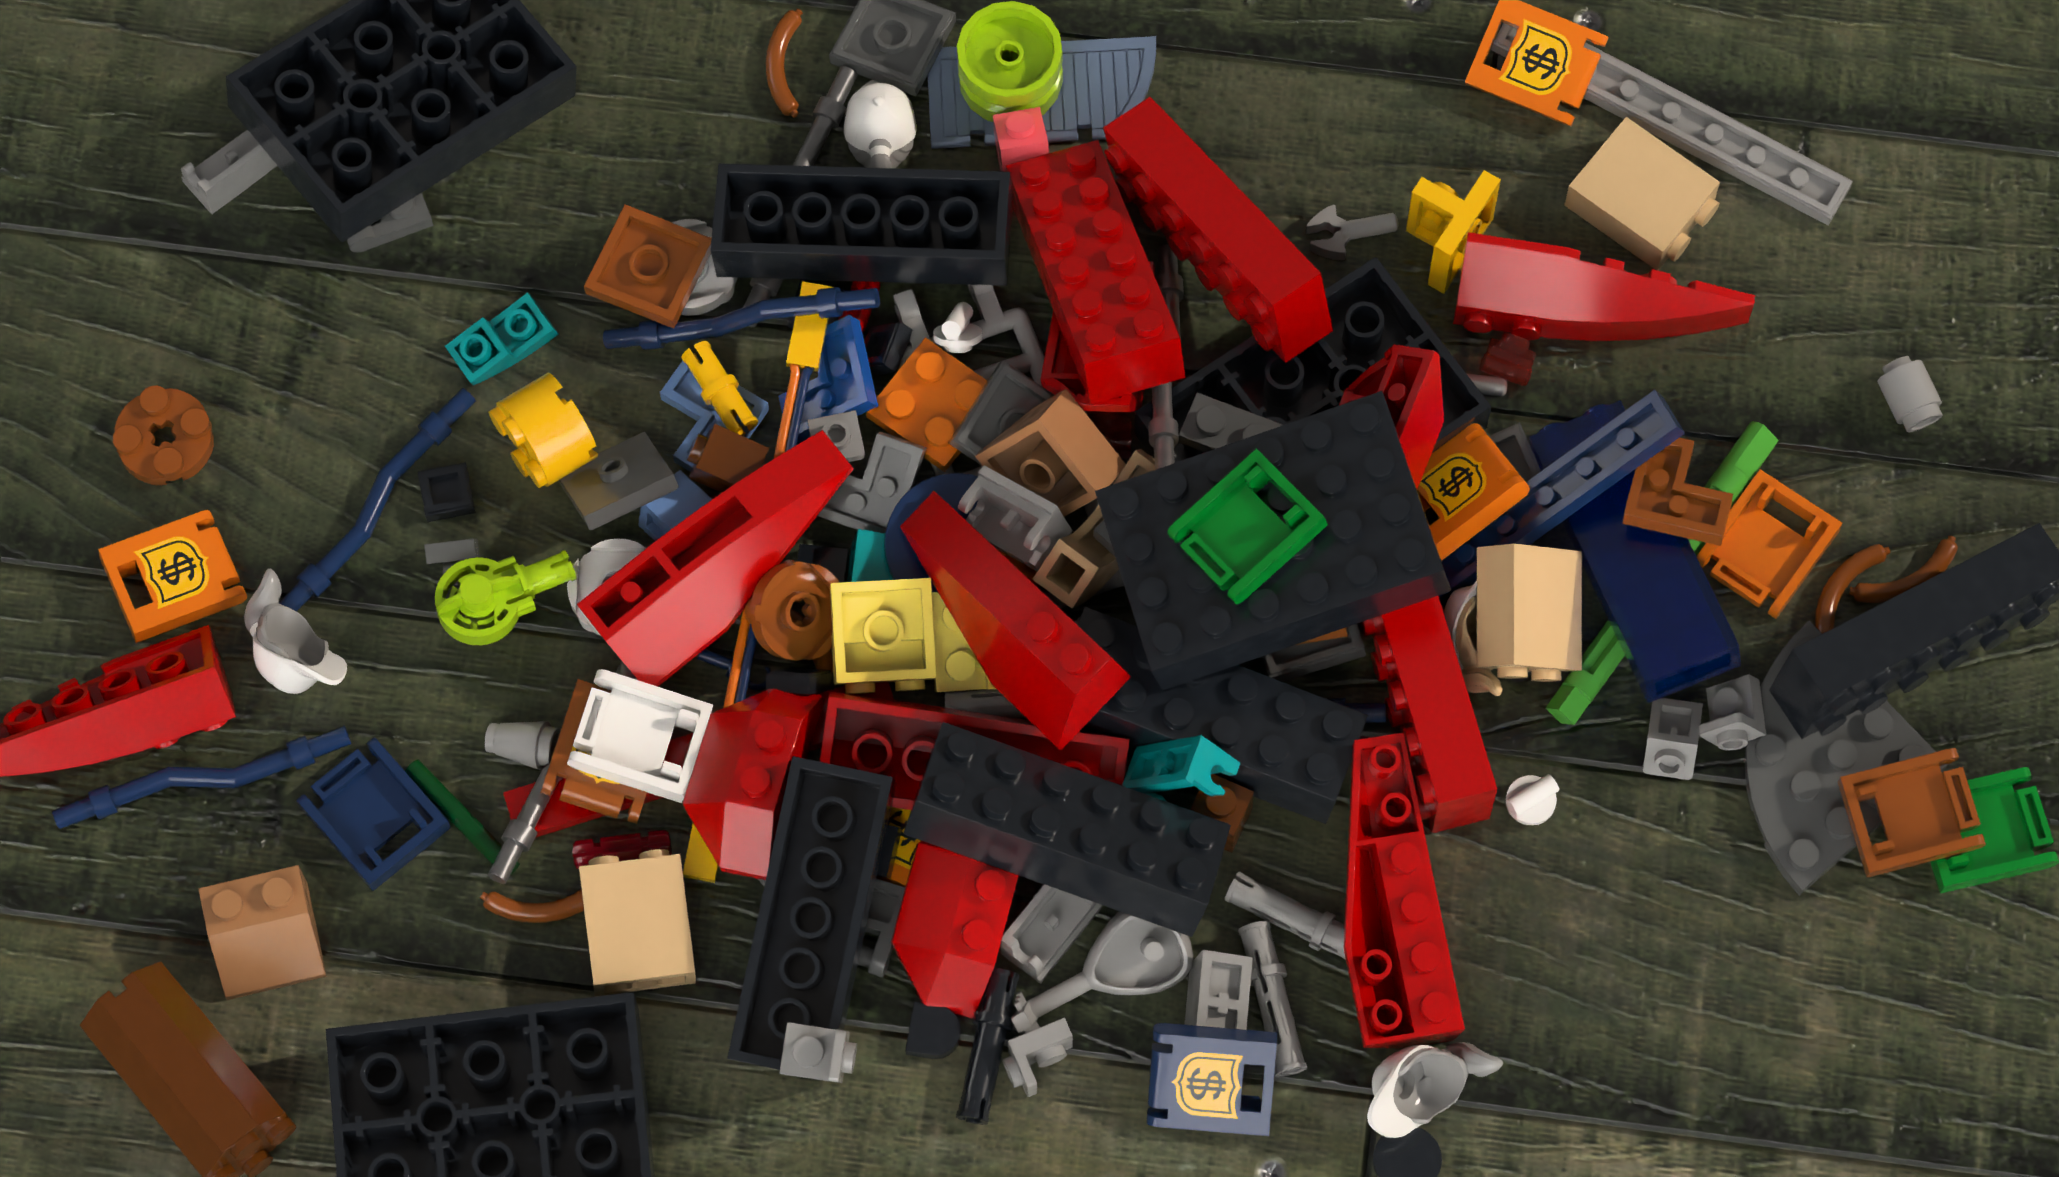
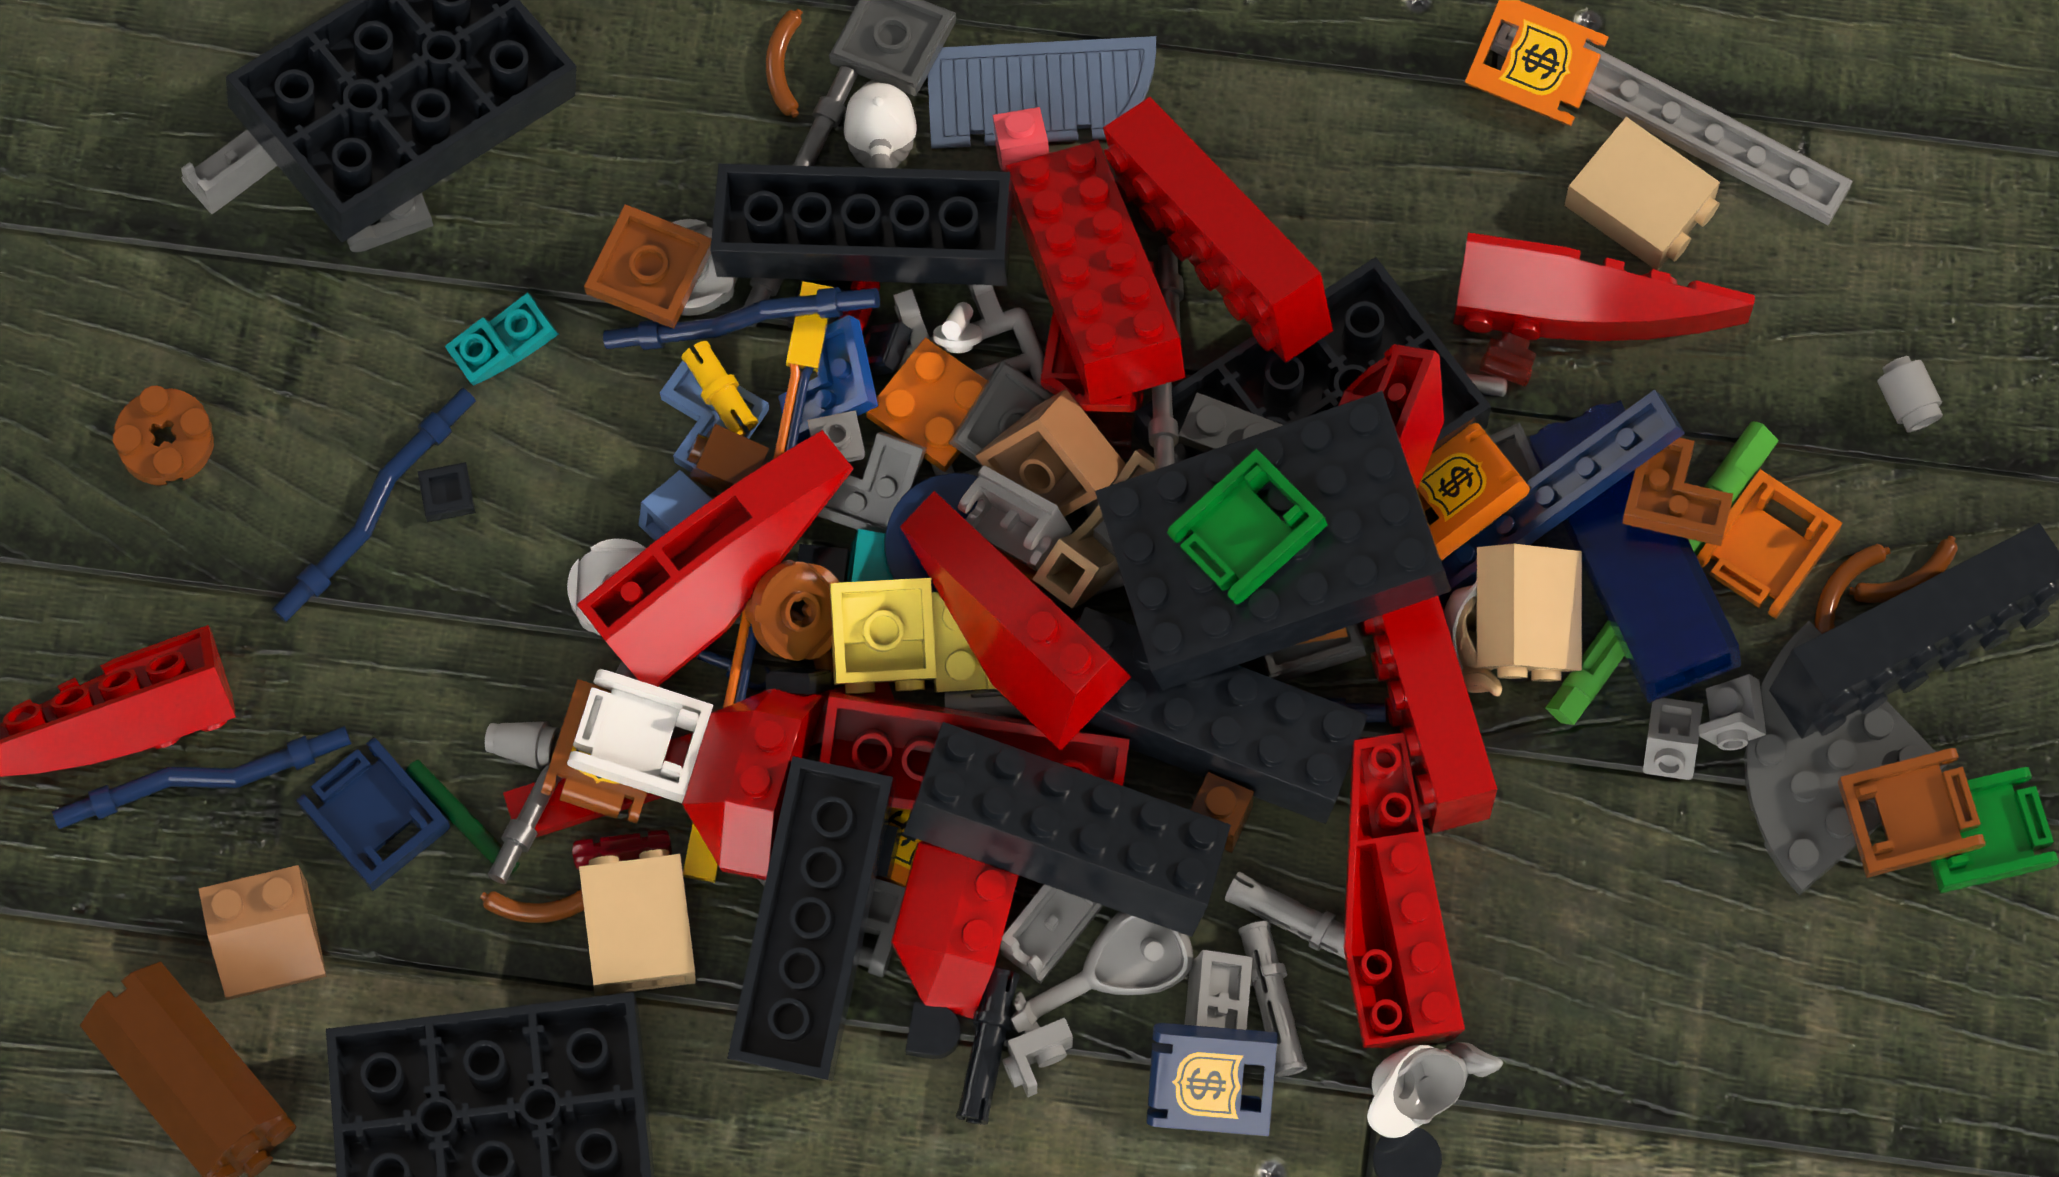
orange container [98,510,247,643] -> none
hair [244,568,347,694] -> none
dark grey tile [424,539,480,586] -> none
lime pin [435,550,577,645] -> none
yellow brick [488,372,598,488] -> none
dark grey plate [559,431,679,530] -> none
light grey bracket [779,1022,857,1083] -> none
lime wheel [957,1,1063,122] -> none
teal hinge [1122,735,1240,801] -> none
light grey bar [1306,205,1399,260] -> none
yellow bracket [1406,170,1501,294] -> none
white plate [1506,774,1559,826] -> none

